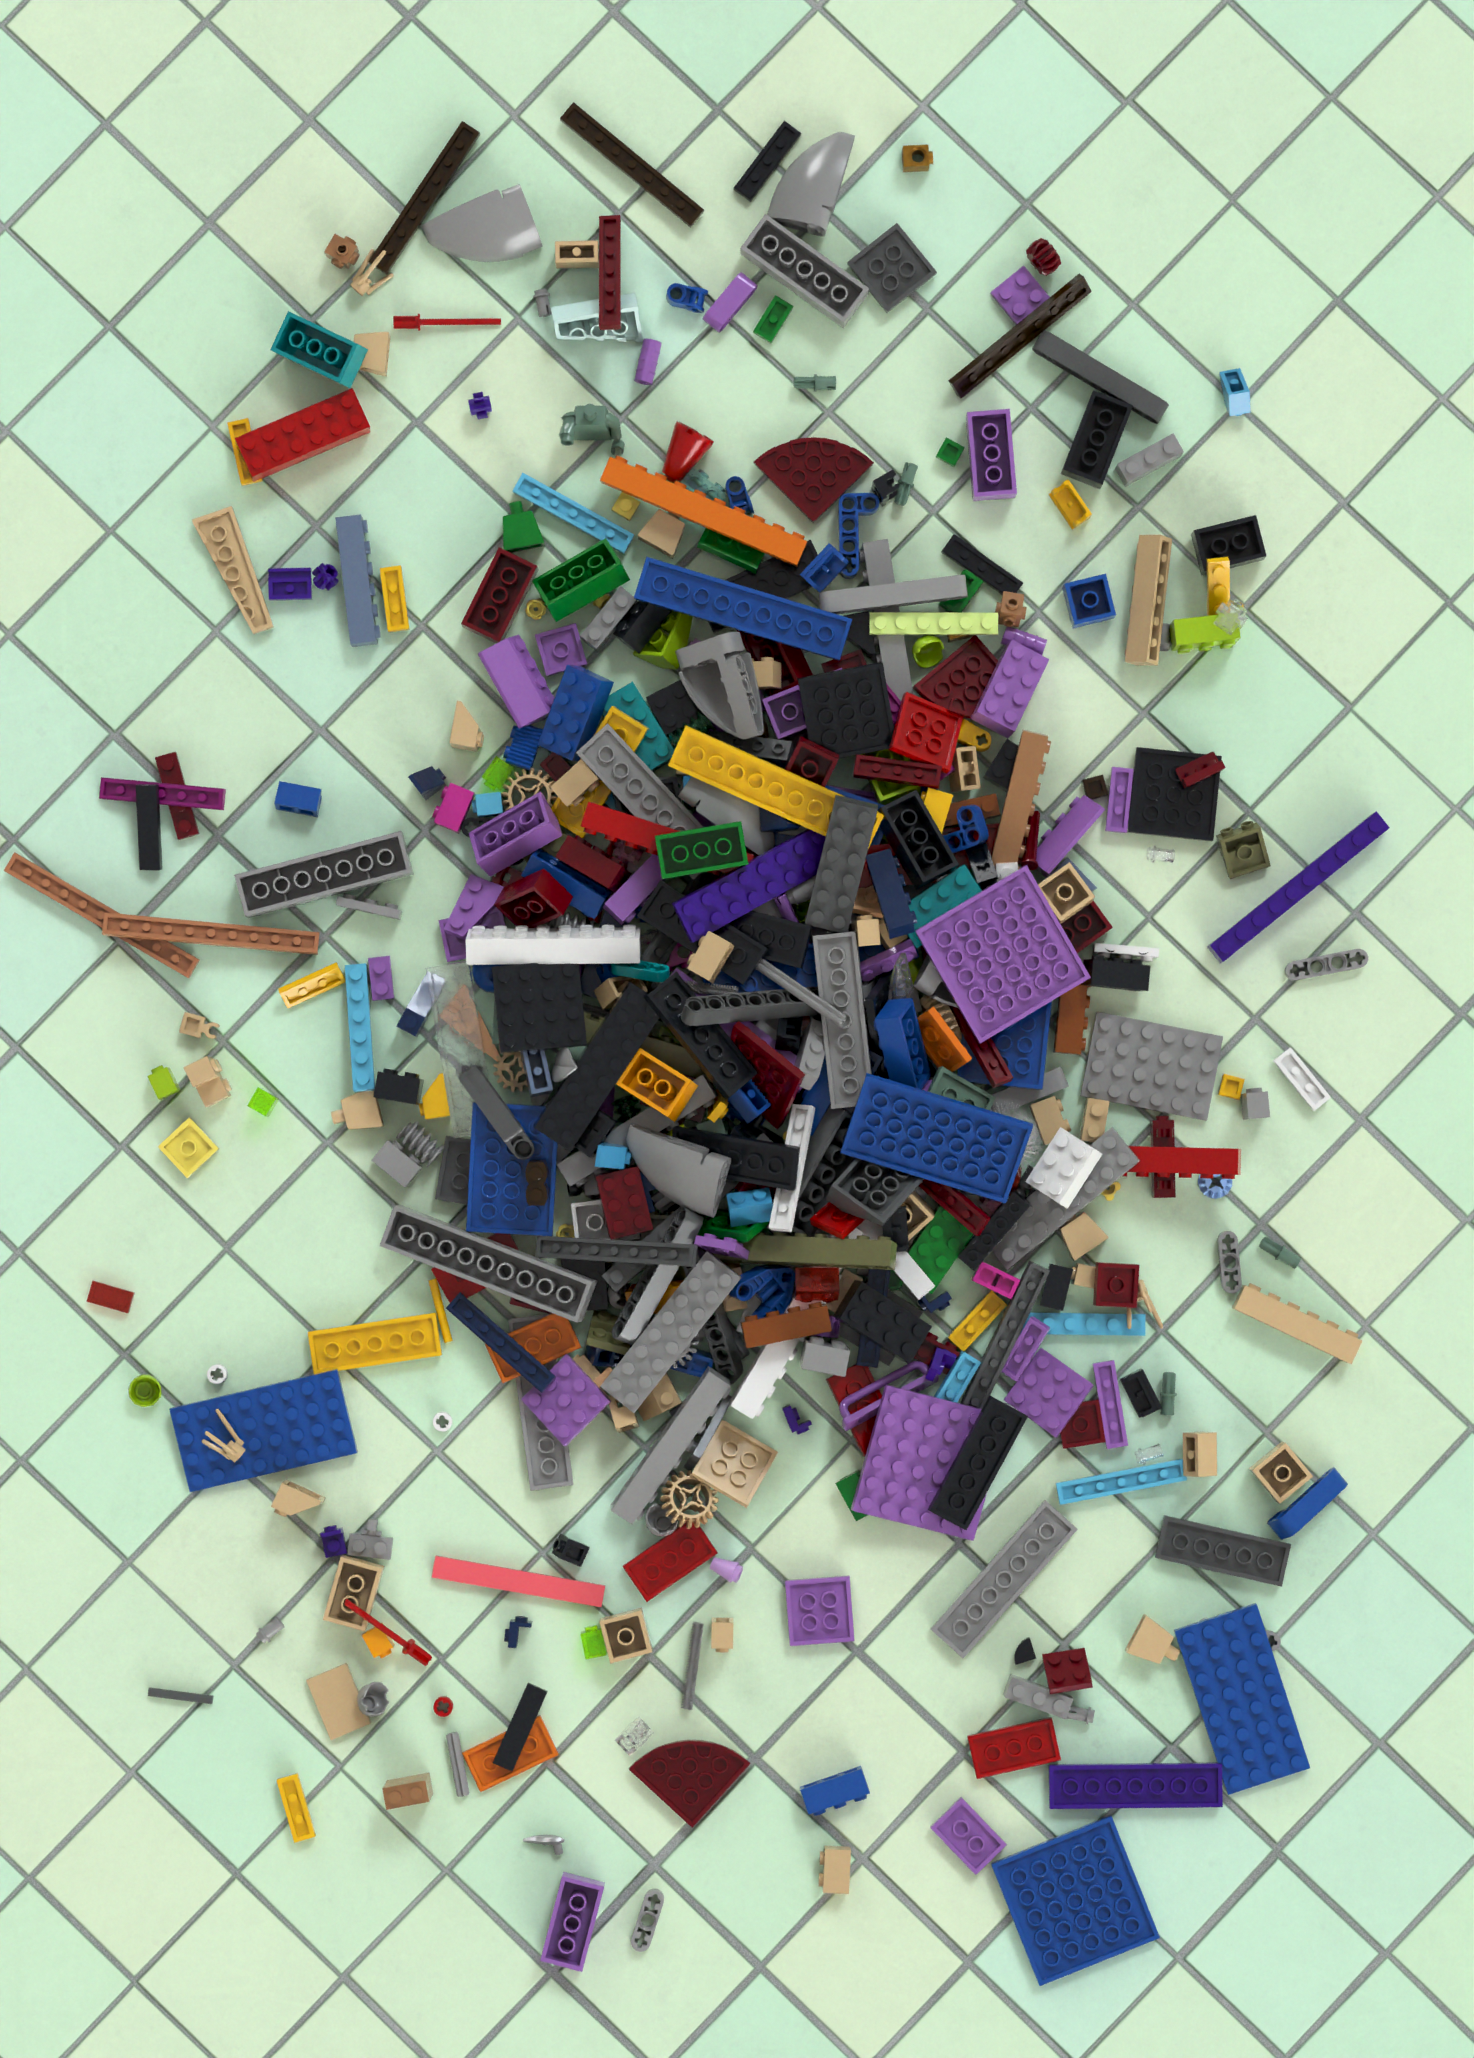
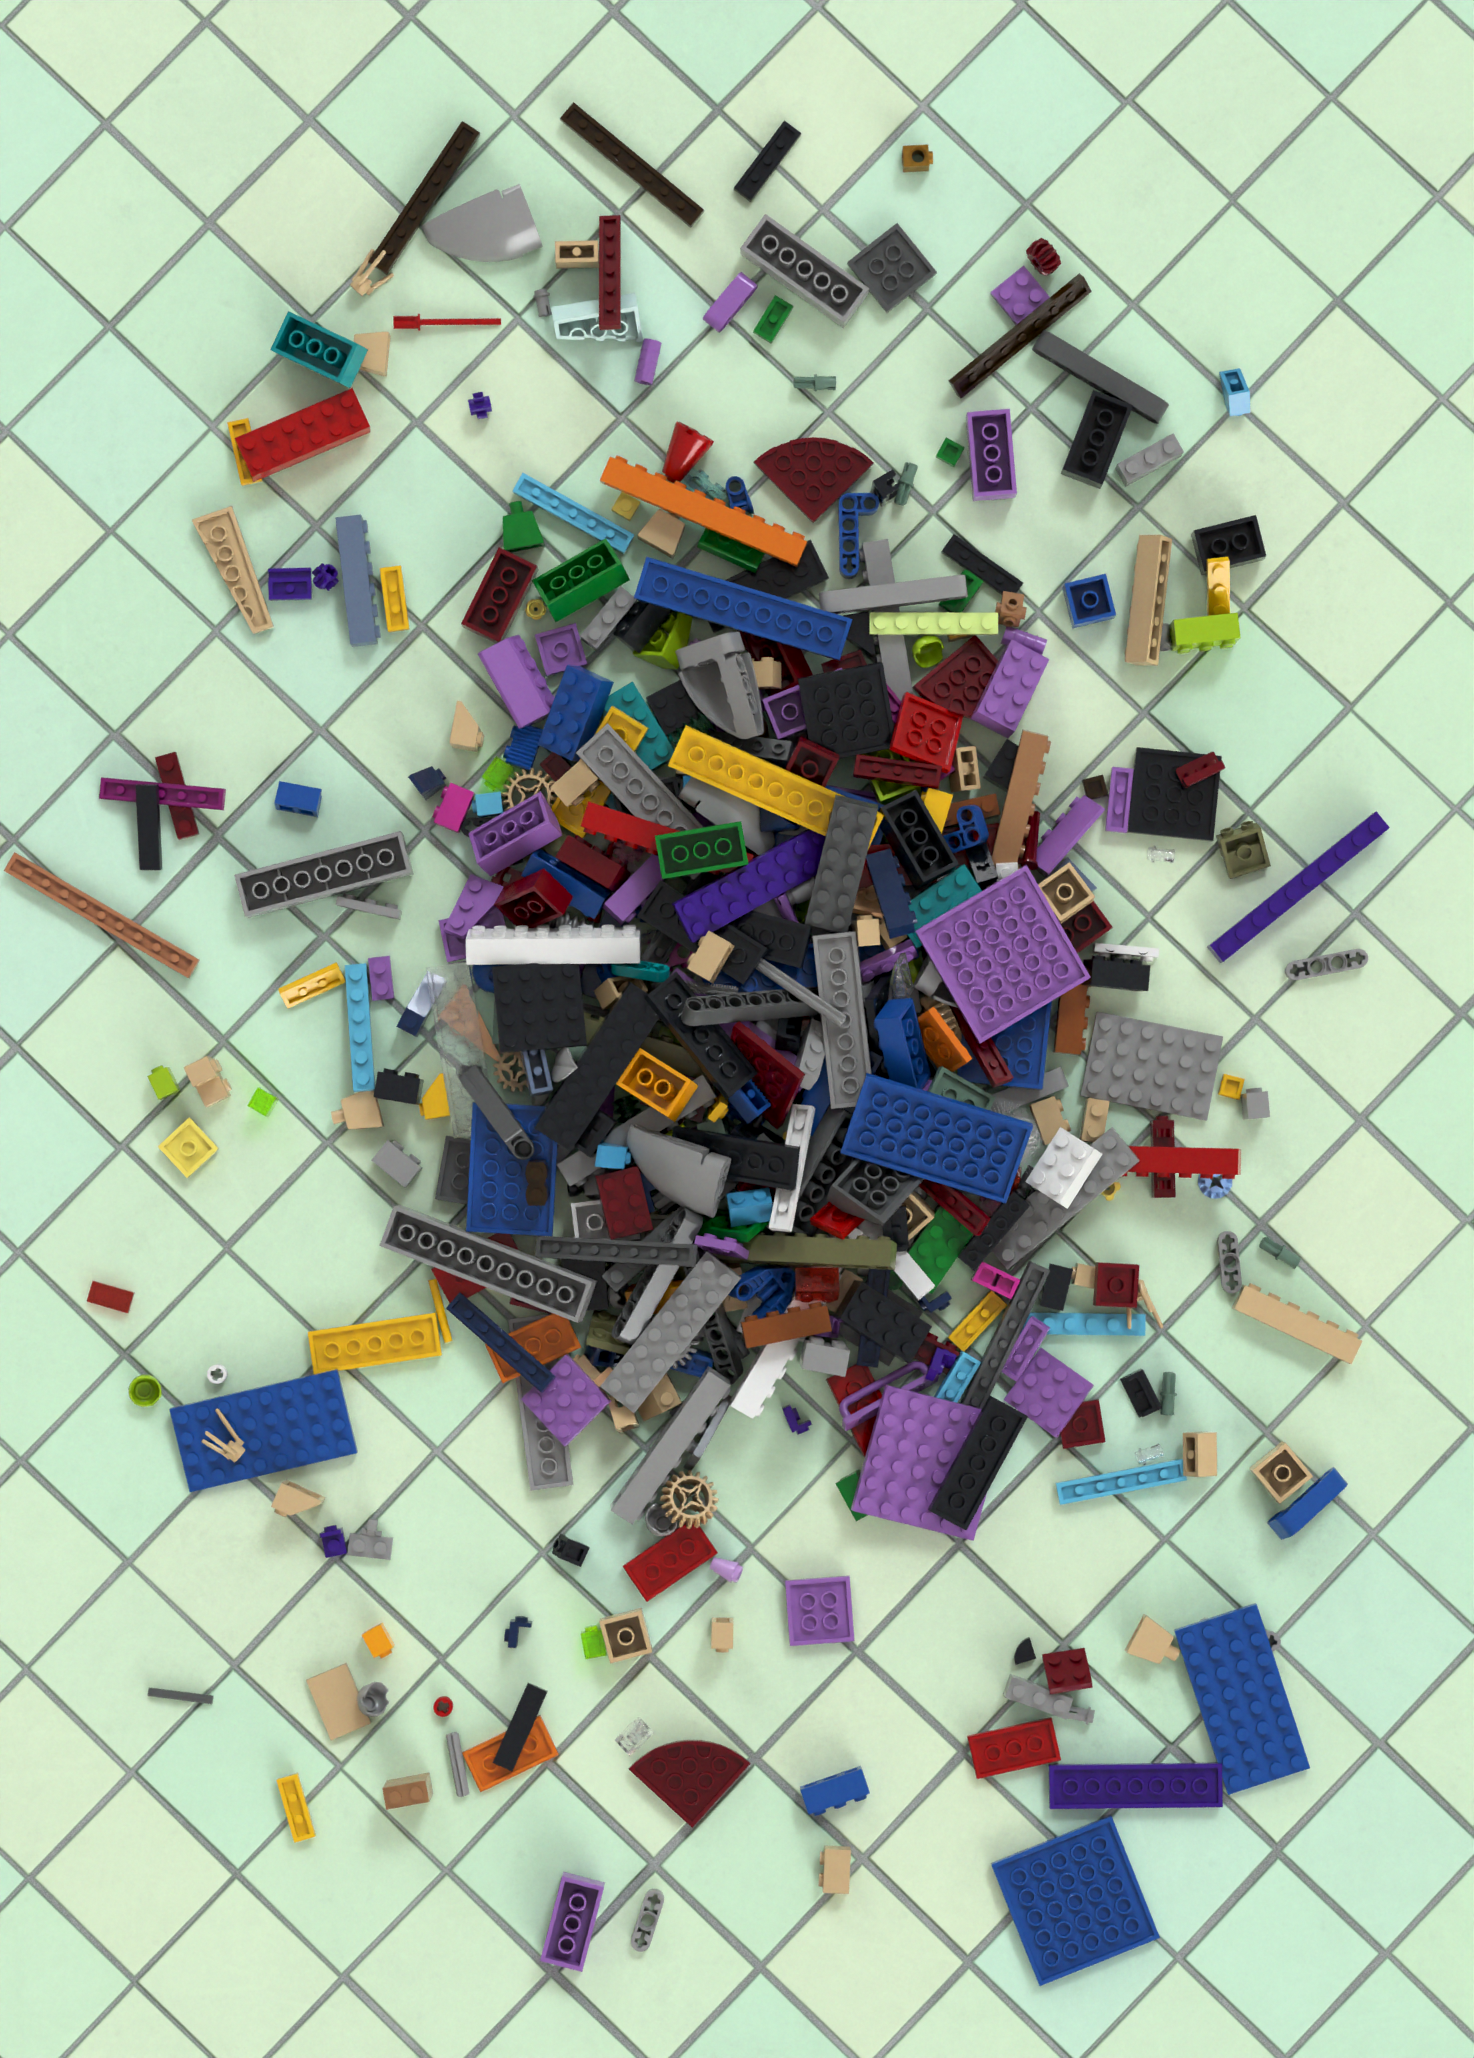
nougat plate [102,912,320,955] -> none
tan plate [179,1012,220,1039] -> none
light grey pin [256,1616,285,1643] -> none
tan brick [323,1554,385,1631] -> none
medium nougat brick [324,234,360,269] -> none
red piece [344,1599,432,1666] -> none
light grey piece [396,1121,444,1167] -> none
coral tile [432,1555,605,1607] -> none
white bush [433,1412,452,1432] -> none
light grey bar [523,1835,564,1855] -> none
light yellow plate [556,1224,575,1238] -> none
sand green torso [559,404,625,455] -> none
light yellow plate [593,592,611,609] -> none
blue piece [666,283,708,313] -> none
light grey axle [681,1622,704,1710] -> none
tan plate [691,1419,778,1508] -> none
light grey panel [767,132,855,236] -> none
blue hinge [800,543,850,593] -> none
medium lavender plate [930,1797,1007,1875] -> none
light grey plate [931,1500,1078,1658] -> none
yellow piece [957,719,992,752] -> none
yellow hinge [1049,479,1092,530] -> none
tan torso [1059,1212,1108,1261] -> none
medium lavender plate [1092,1360,1128,1449] -> none
dark grey plate [1155,1515,1291,1587] -> none
clear brick [1213,599,1248,635] -> none
white plate [1273,1047,1331,1111] -> none

